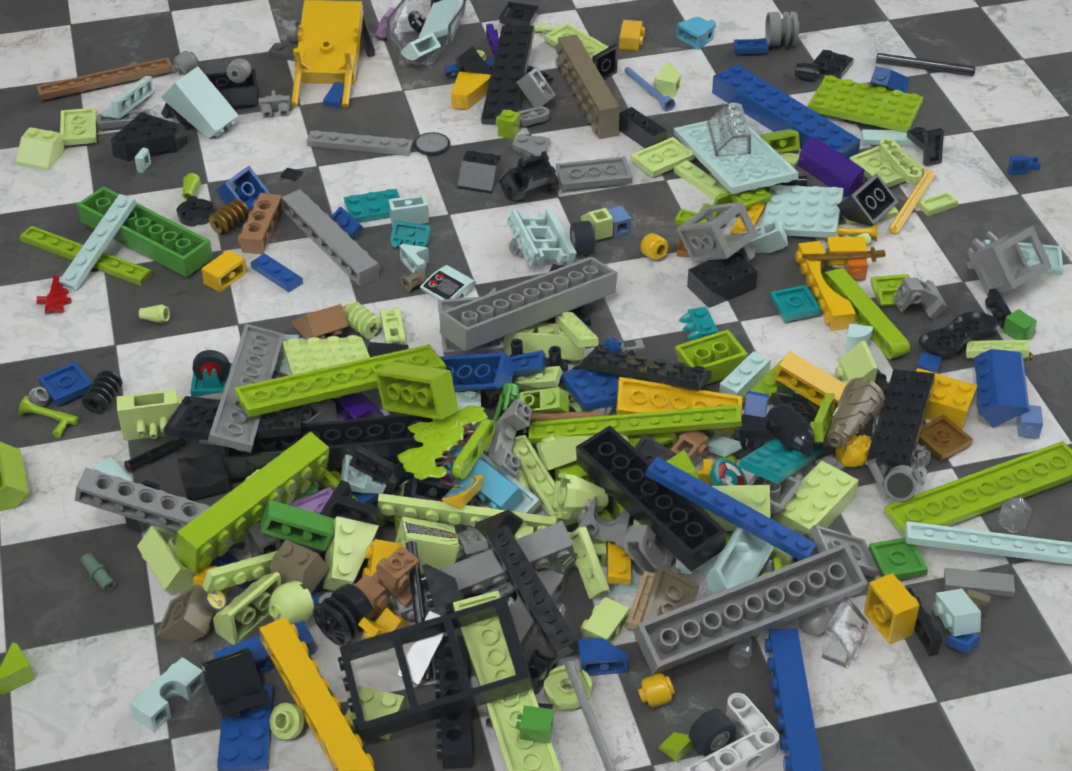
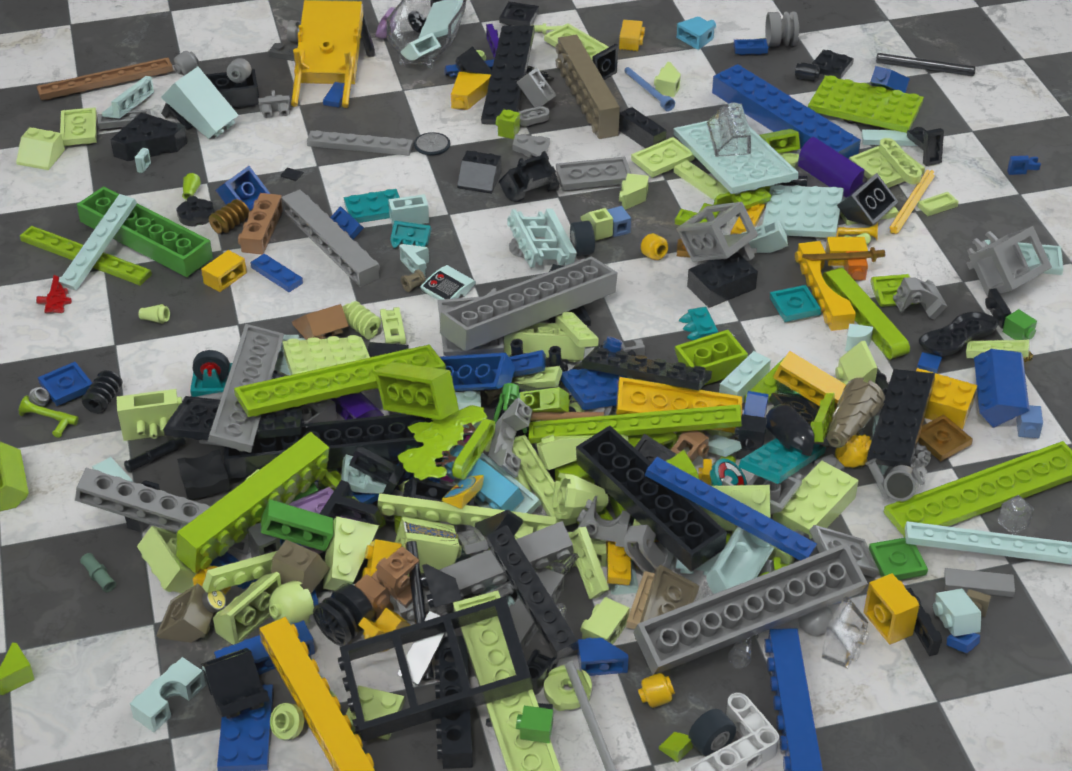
none -> yellowish green slope [619,173,649,210]

